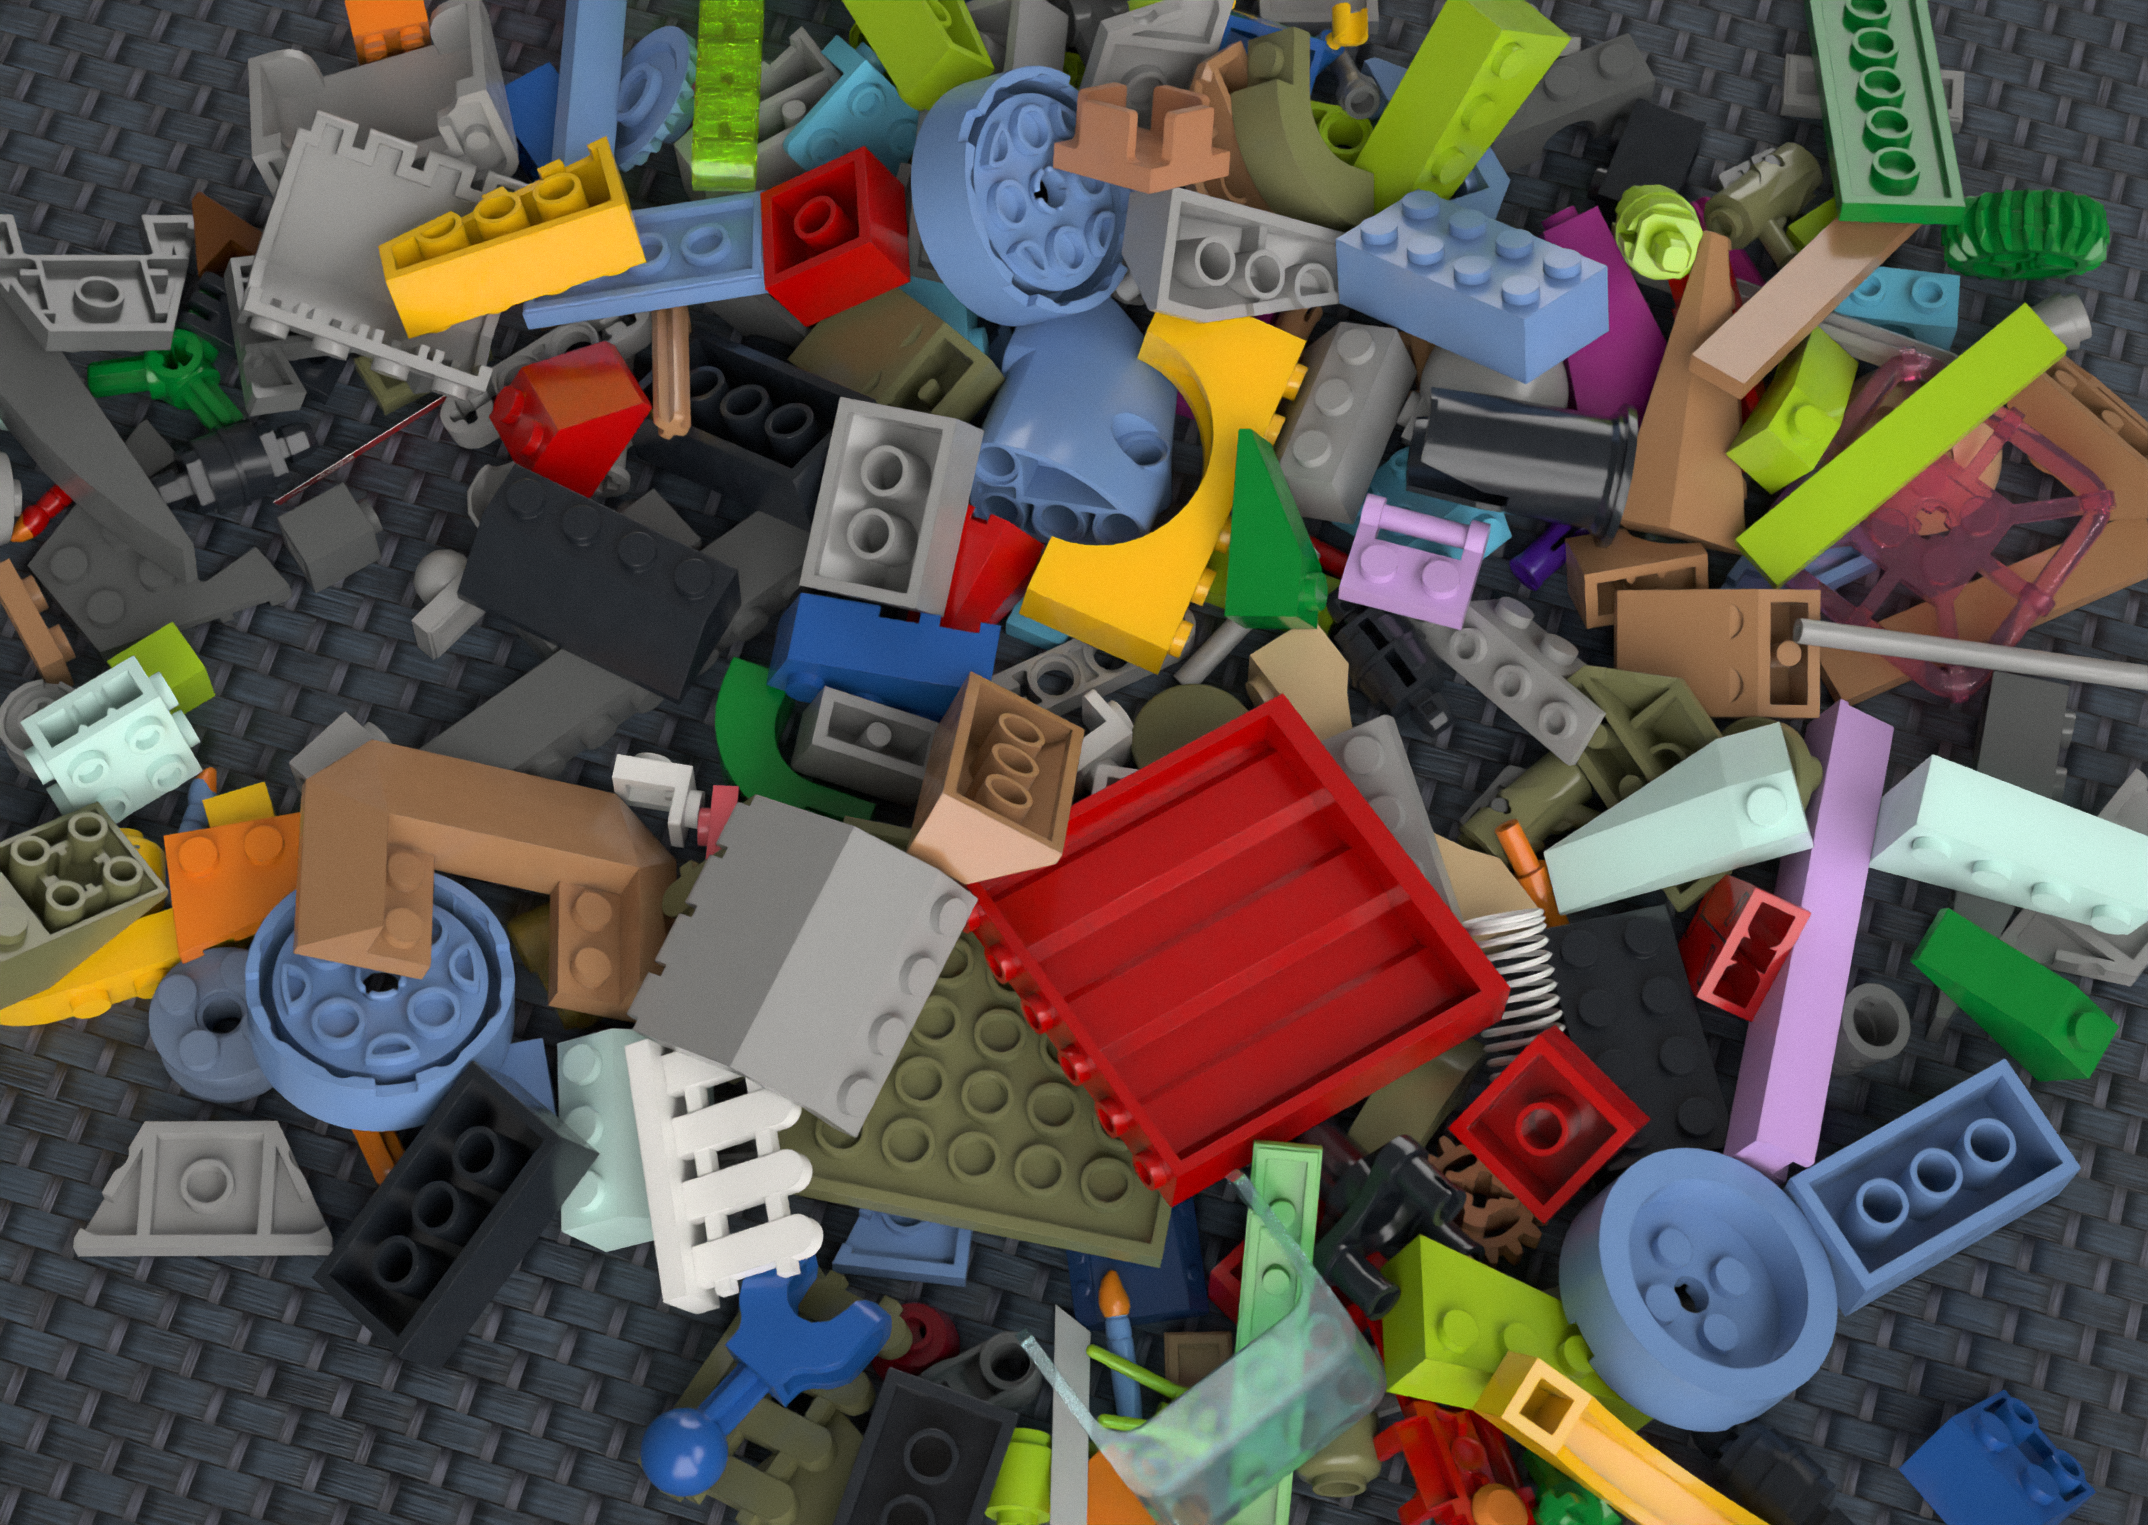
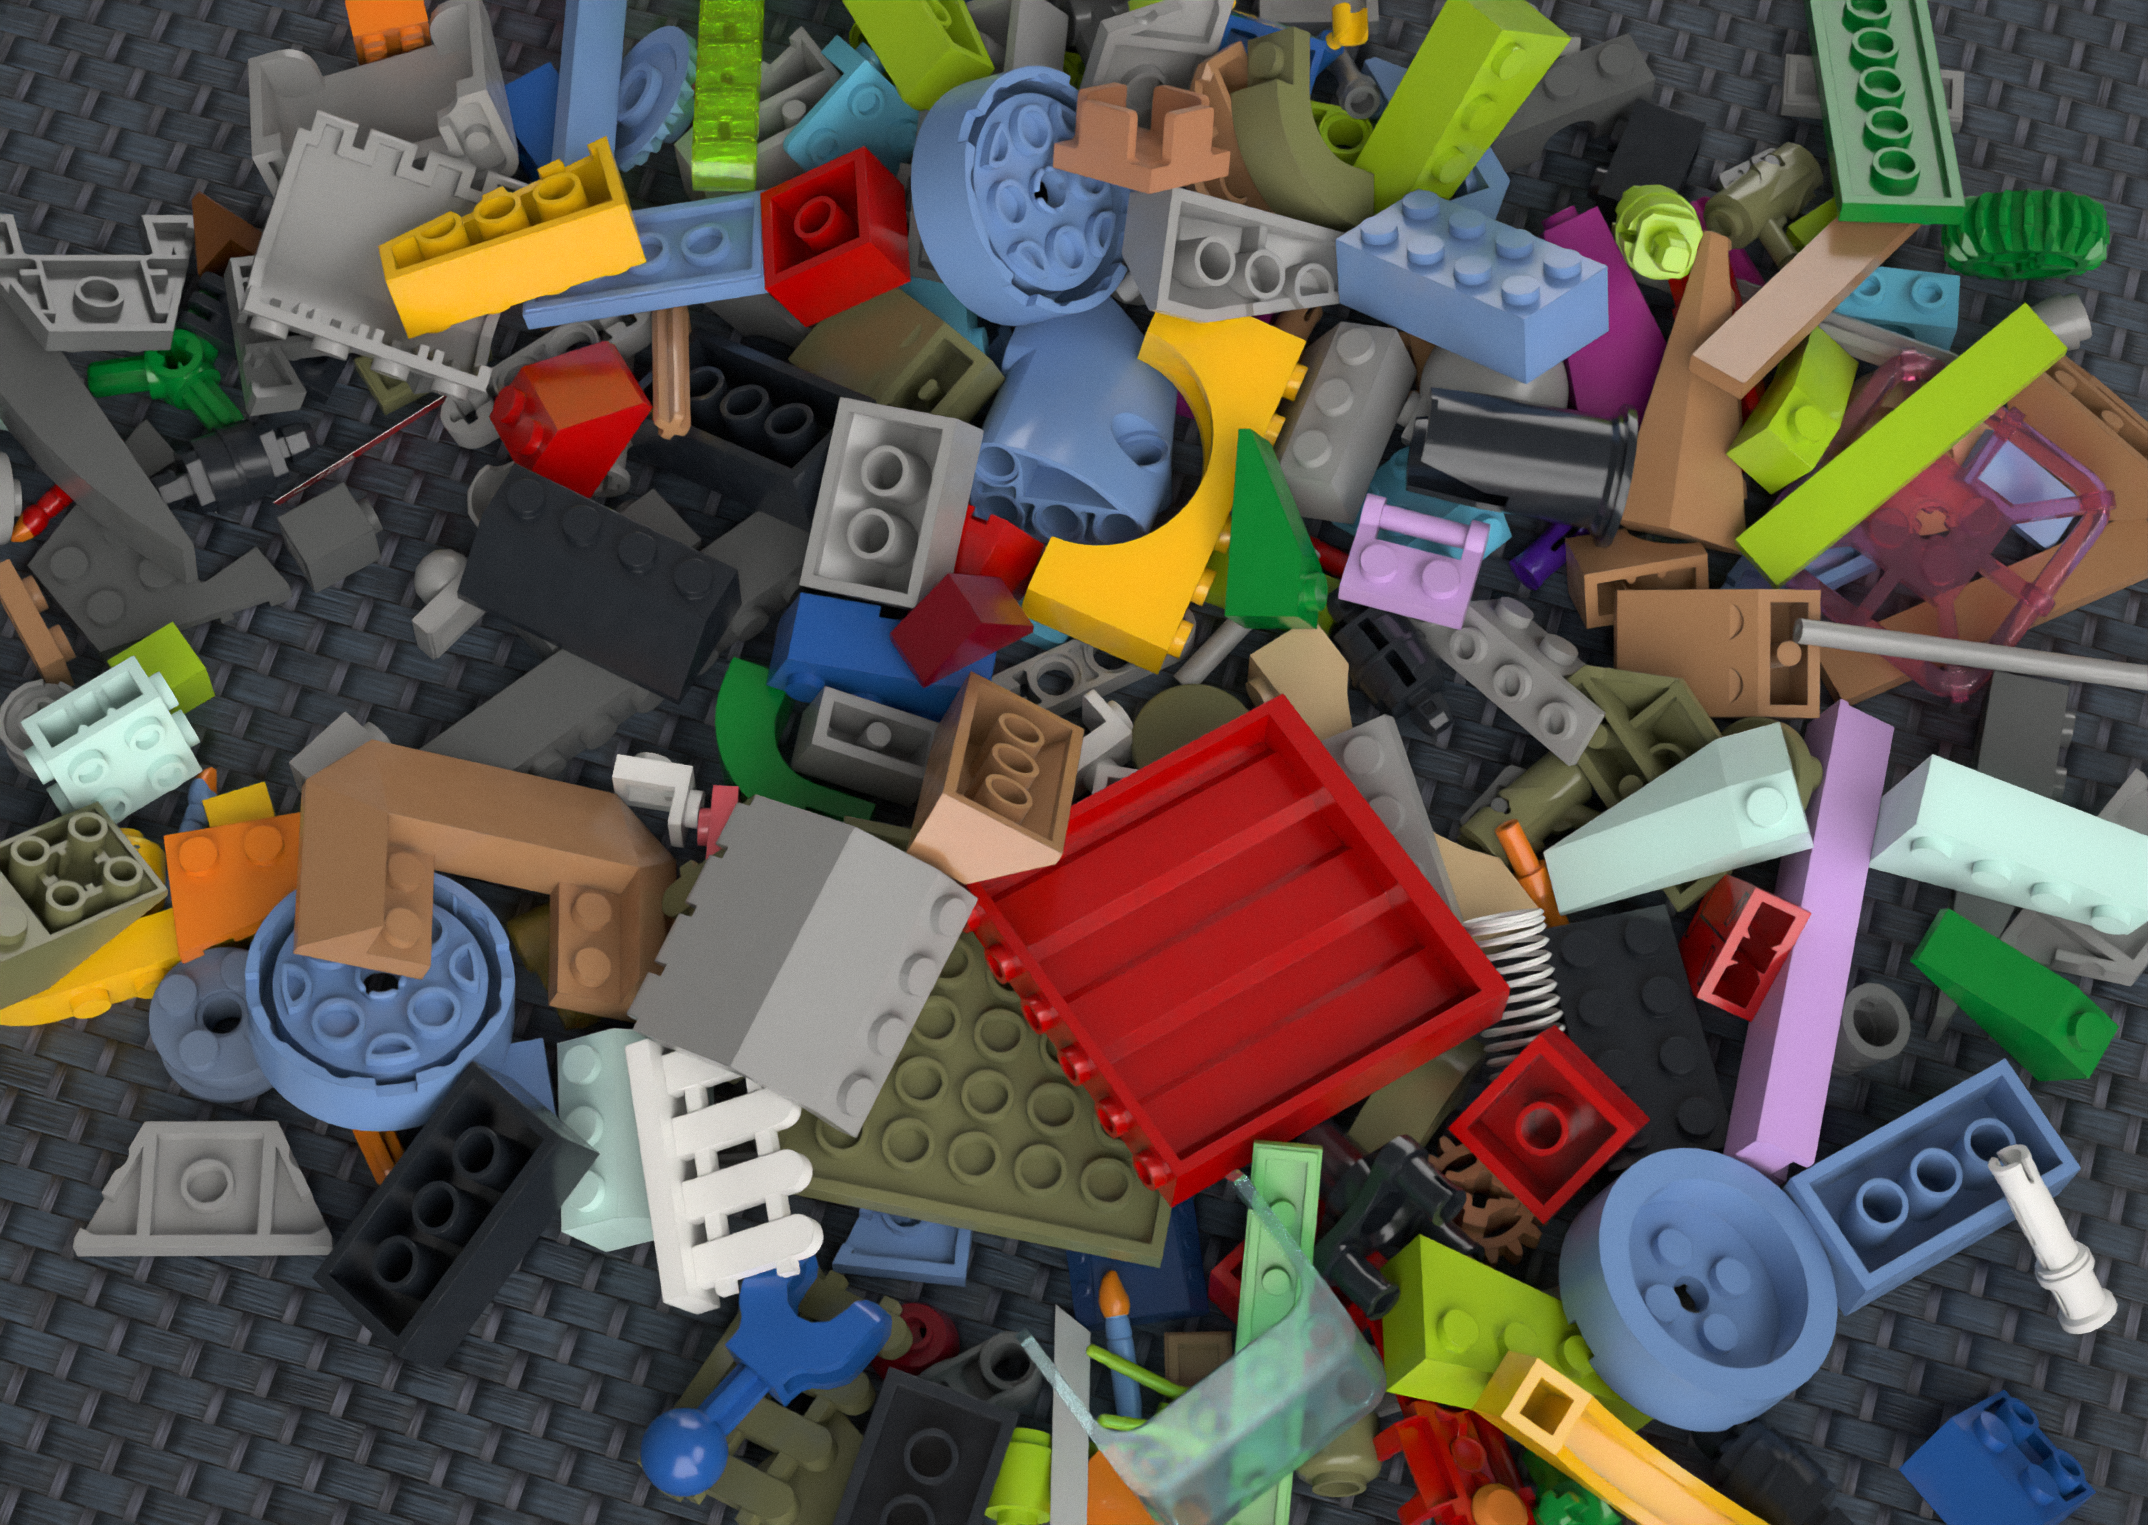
none -> dark red slope [890,573,1034,688]
none -> medium blue tile [1952,429,2083,551]
none -> white pin [1988,1144,2118,1334]

